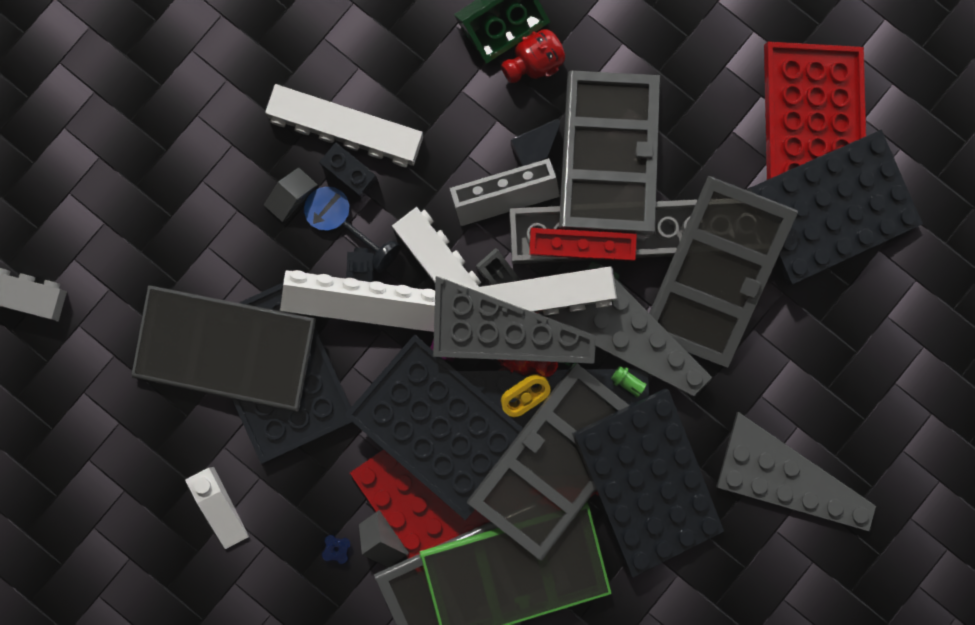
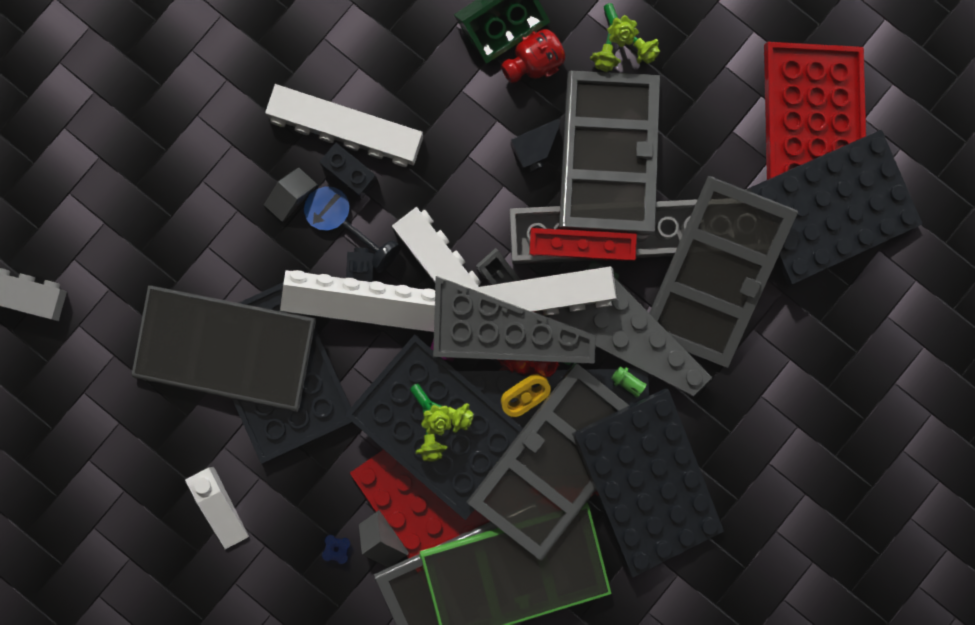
light grey brick [450,159,560,226] -> none
dark grey wing [716,412,876,531] -> none
none -> lime plant [410,384,474,462]
none -> lime plant [590,3,660,72]

